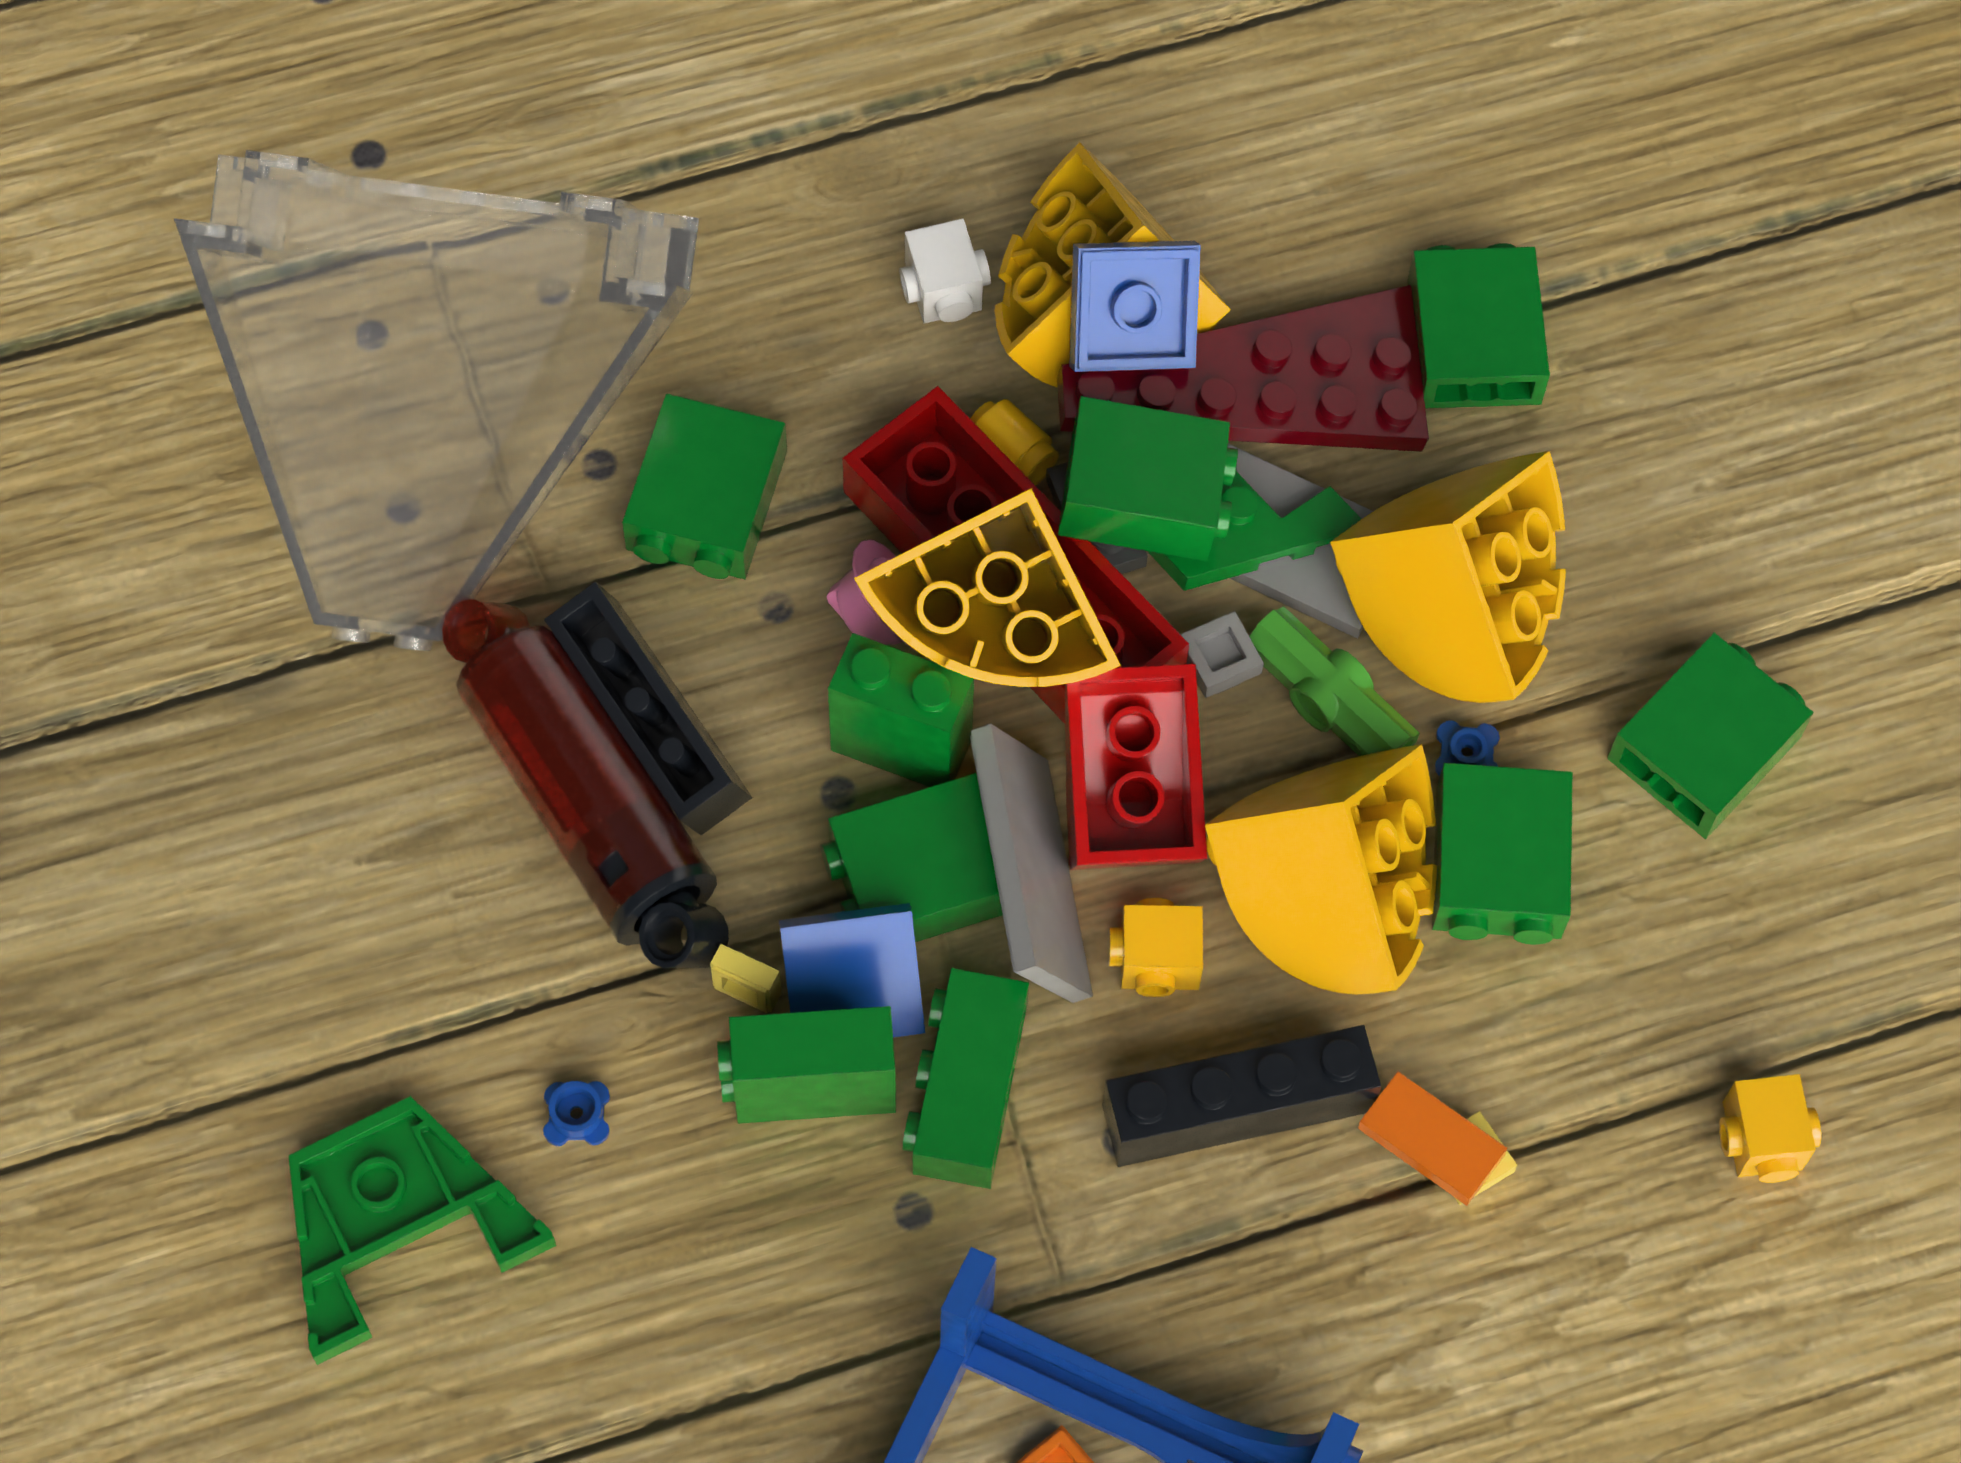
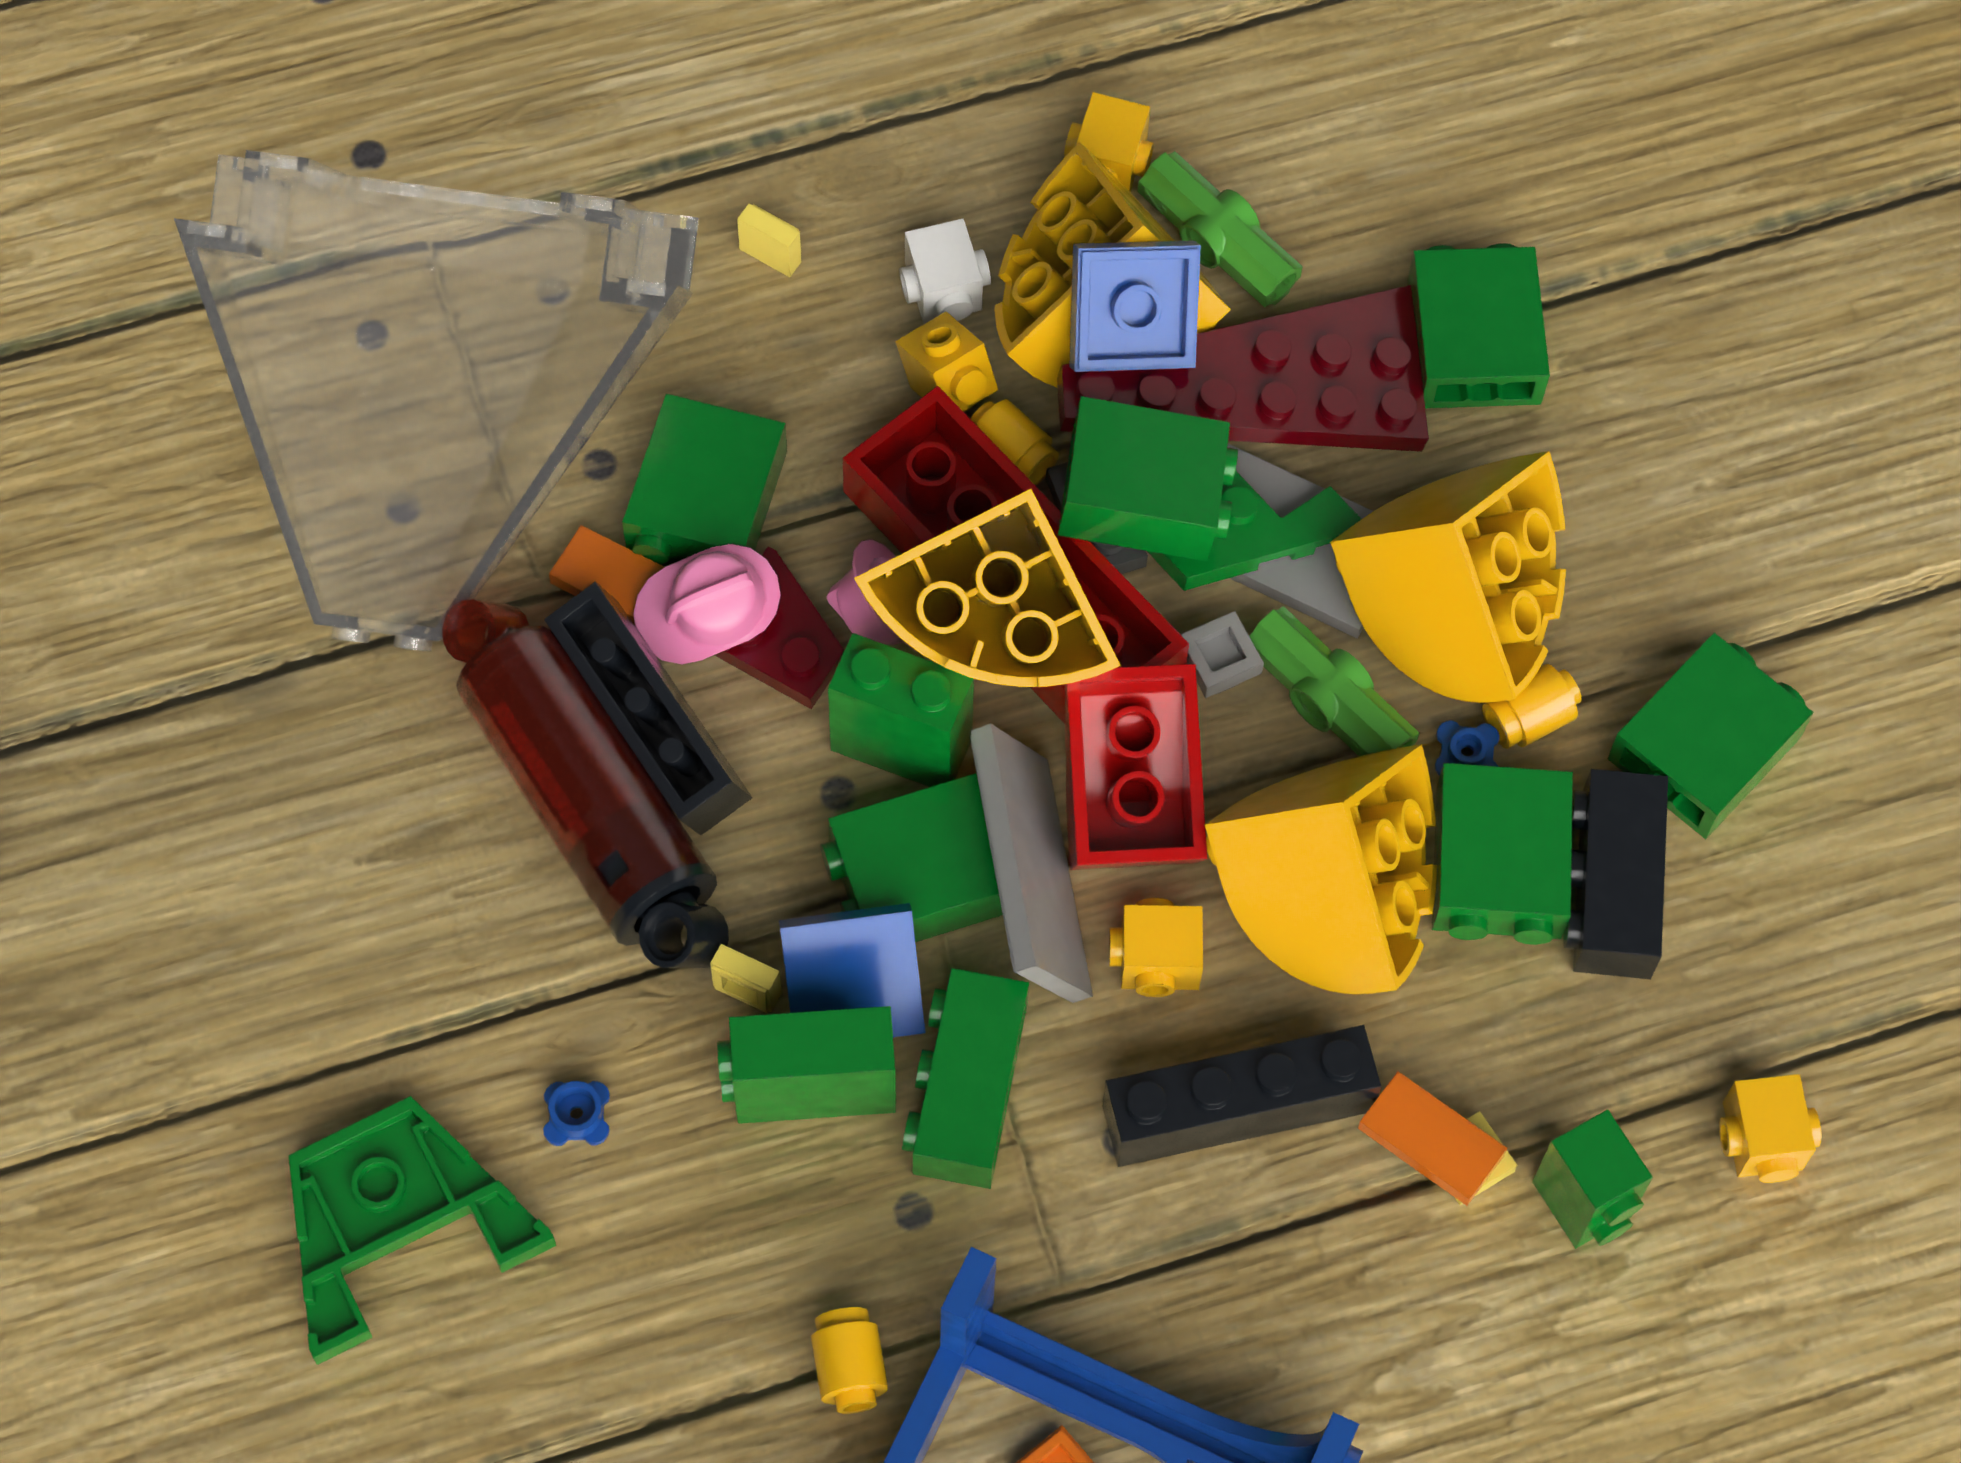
none -> orange tile [549,525,664,625]
none -> bright pink piece [633,544,781,665]
none -> dark red wing [714,546,844,710]
none -> light yellow tile [737,203,801,277]
none -> yellow brick [811,1307,888,1414]
none -> yellow brick [895,311,998,412]
none -> yellow brick [1064,92,1154,192]
none -> bright green piece [1137,151,1303,308]
none -> yellow brick [1482,663,1582,749]
none -> green brick [1532,1109,1653,1249]
none -> black brick [1563,769,1668,980]

